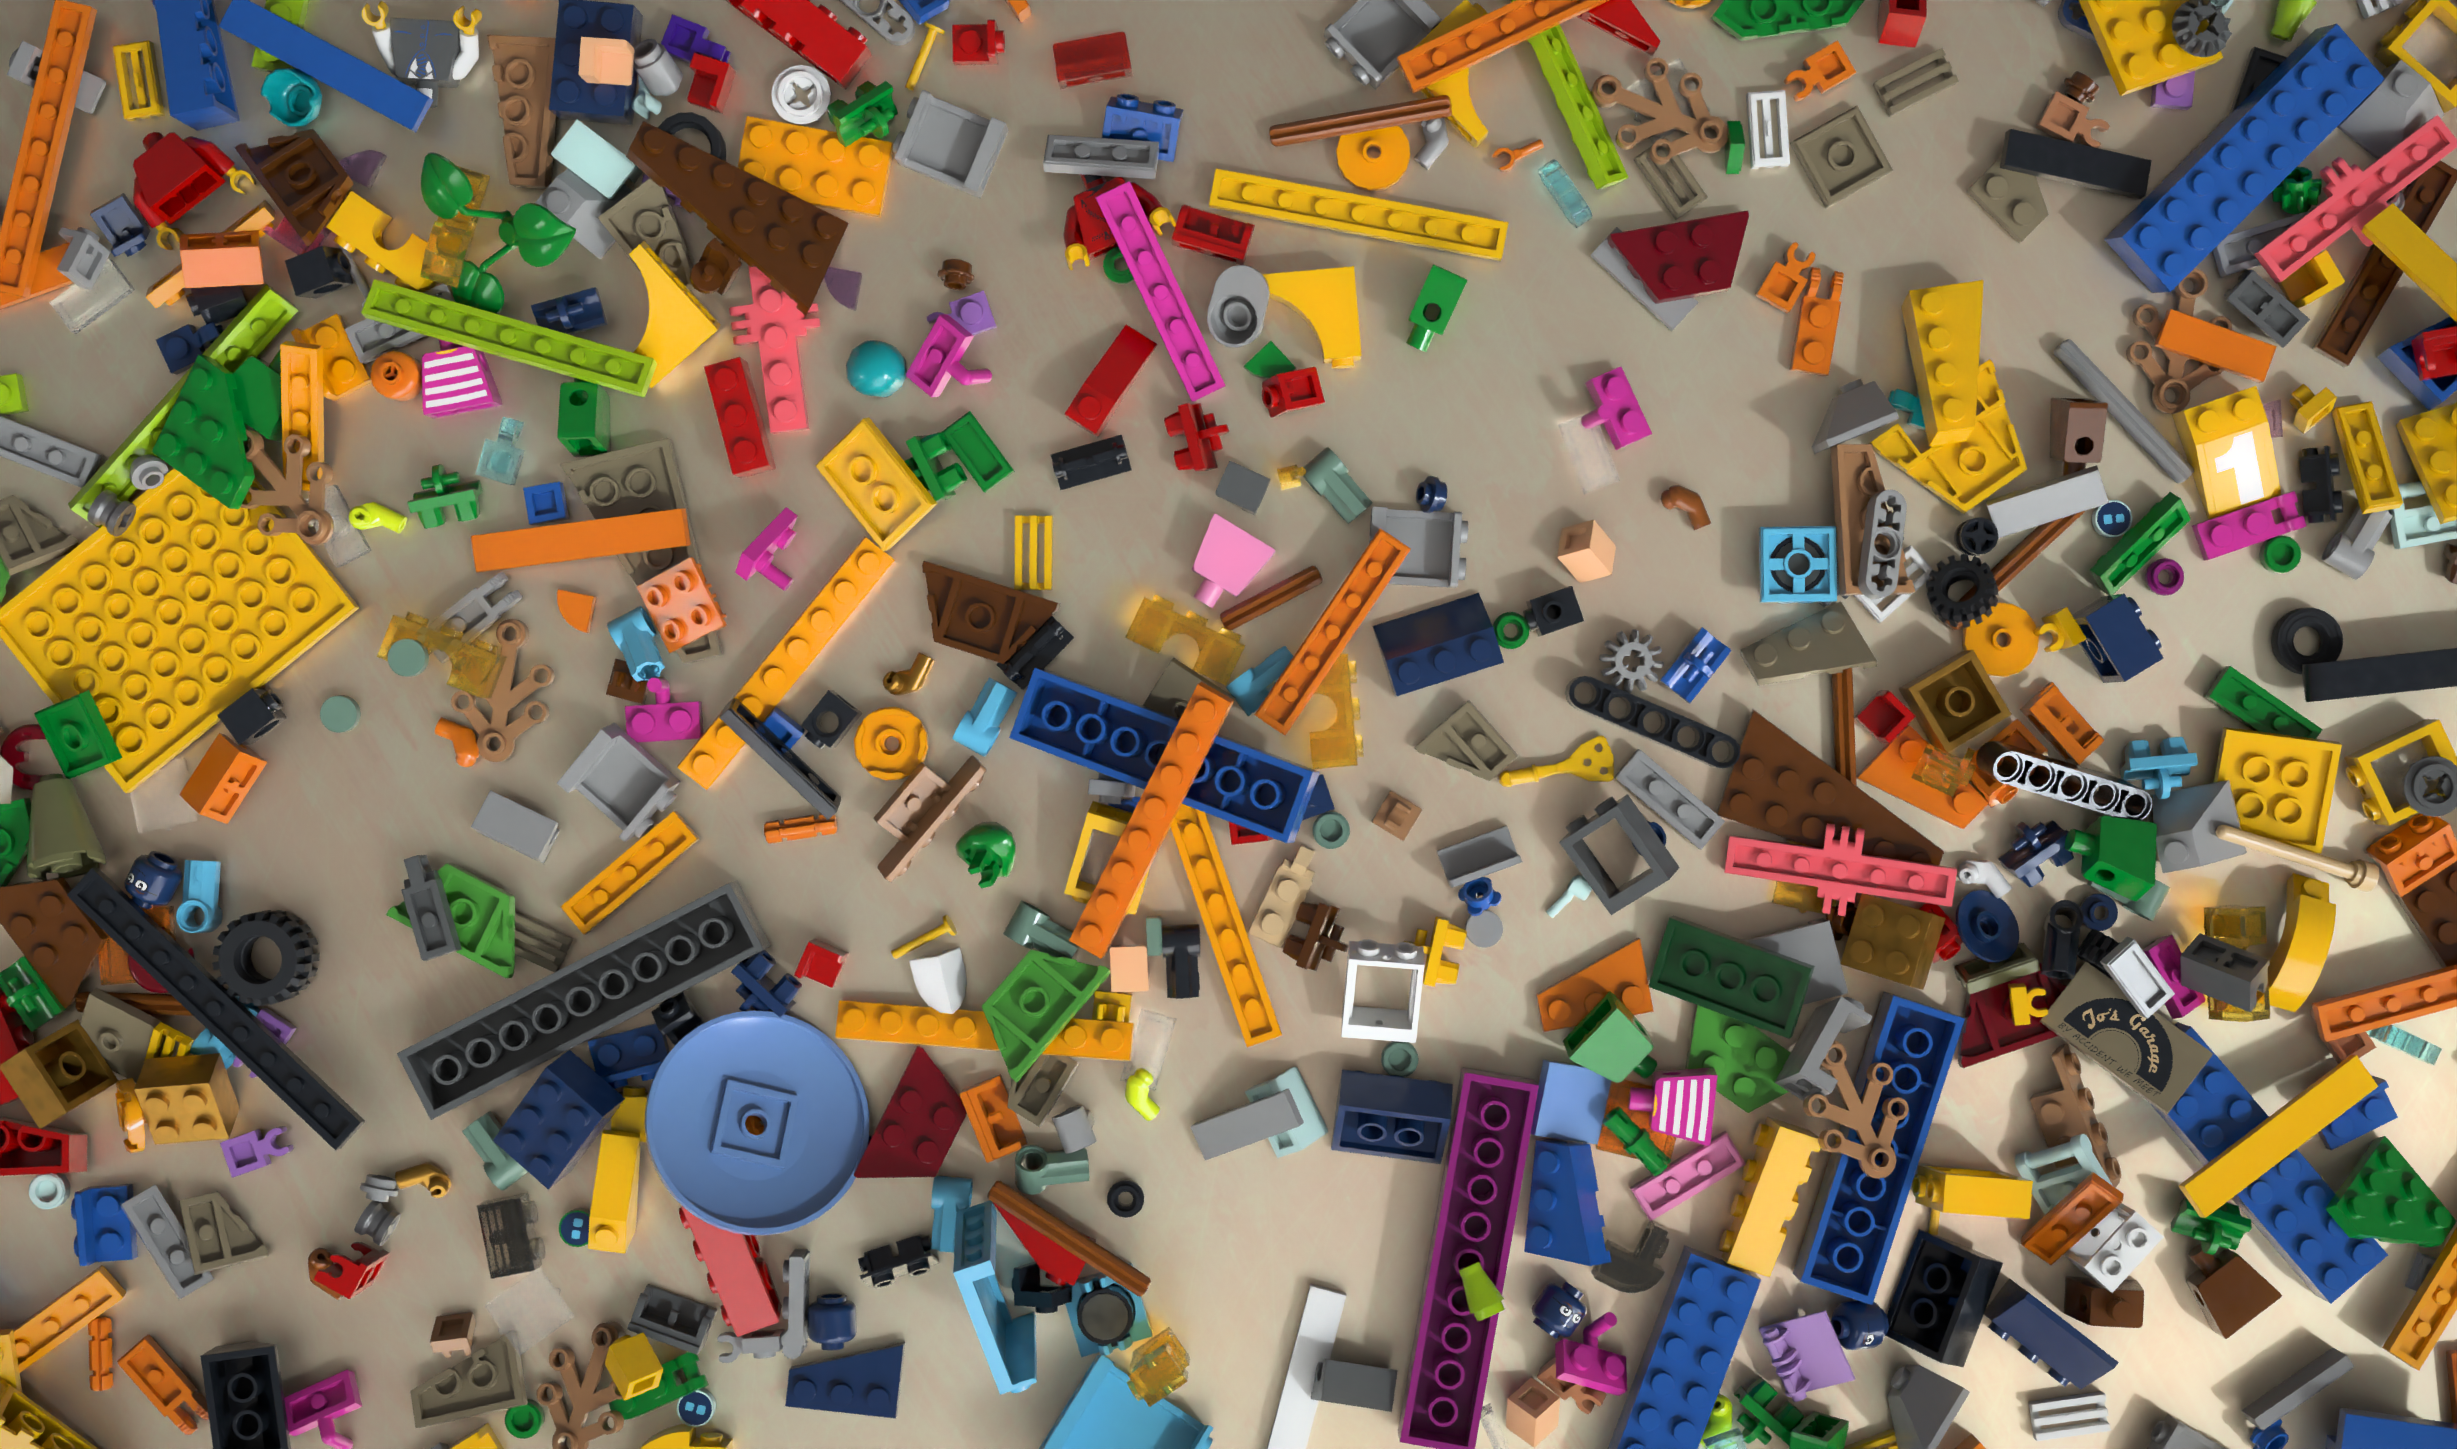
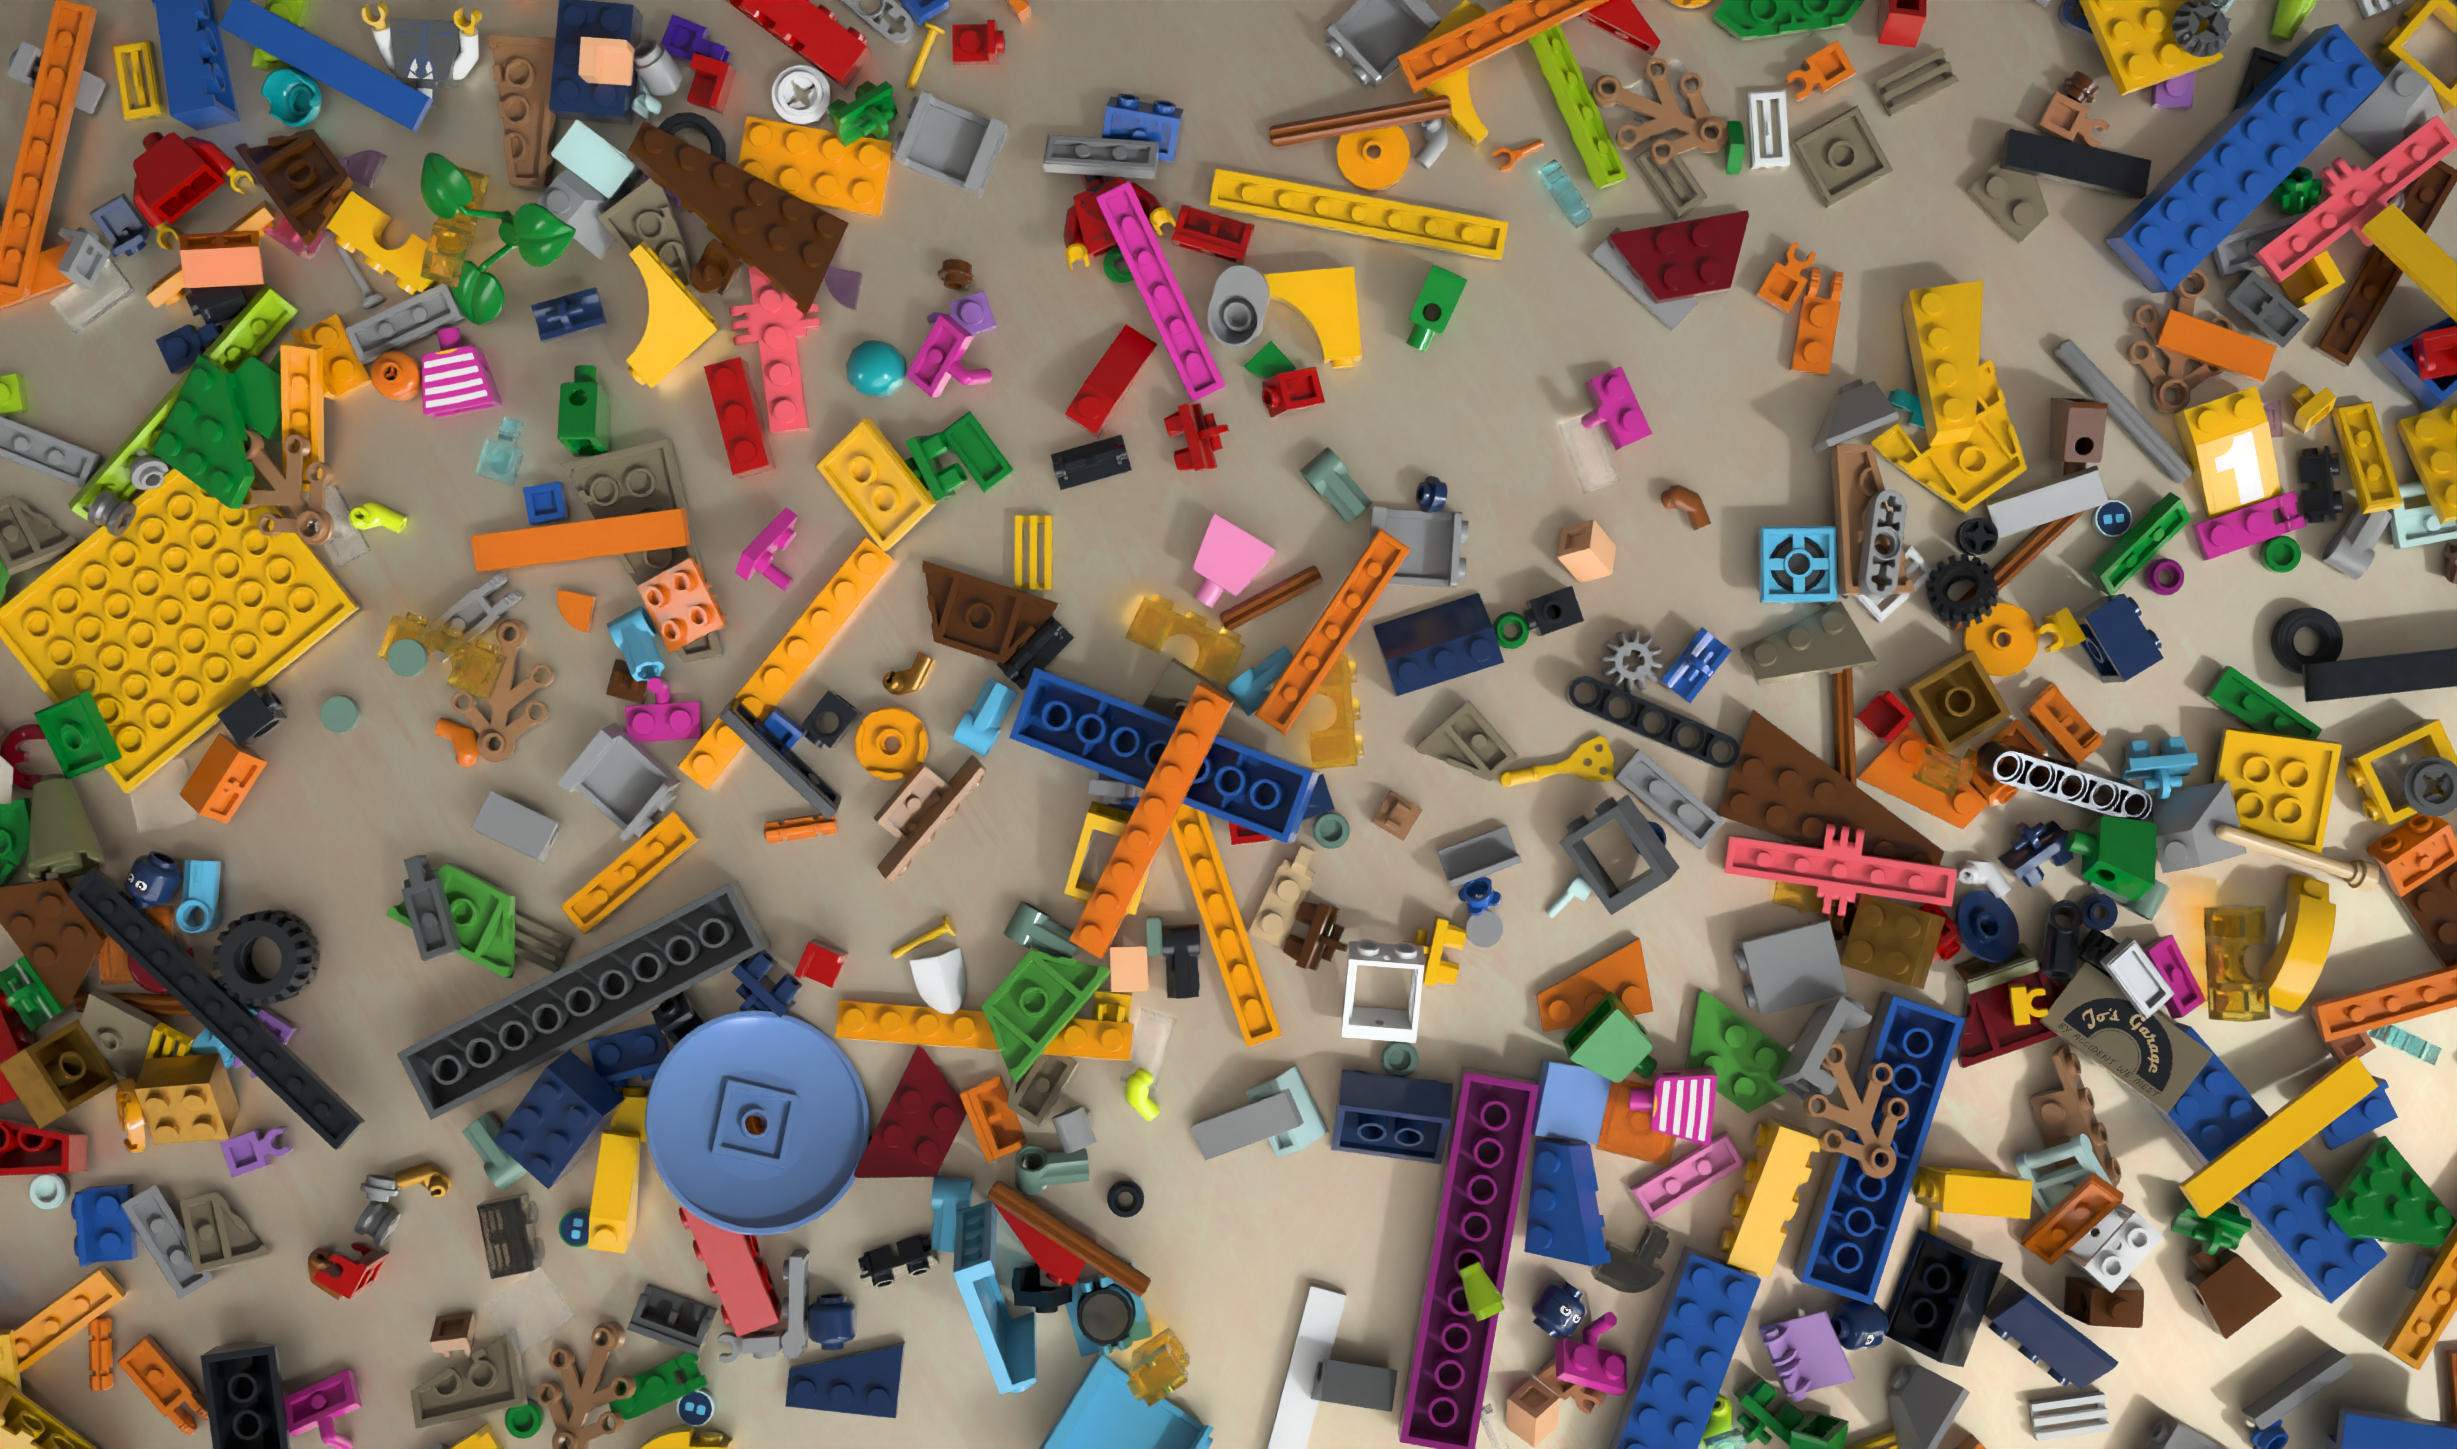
black brick [285,246,353,299] -> none
lime plate [361,279,657,398] -> none
green hips [407,464,483,529] -> none
yellow brick [605,1332,663,1401] -> none
green piece [955,822,1016,889] -> none
clear red panel [1053,32,1133,89] -> none
dark grey panel [1215,461,1271,515] -> none
clear yellow hand [1277,465,1306,490] -> none
green pin [1602,1106,1671,1176] -> none
dark green plate [1648,915,1815,1039] -> none
dark grey hinge [2180,933,2270,1012] -> none

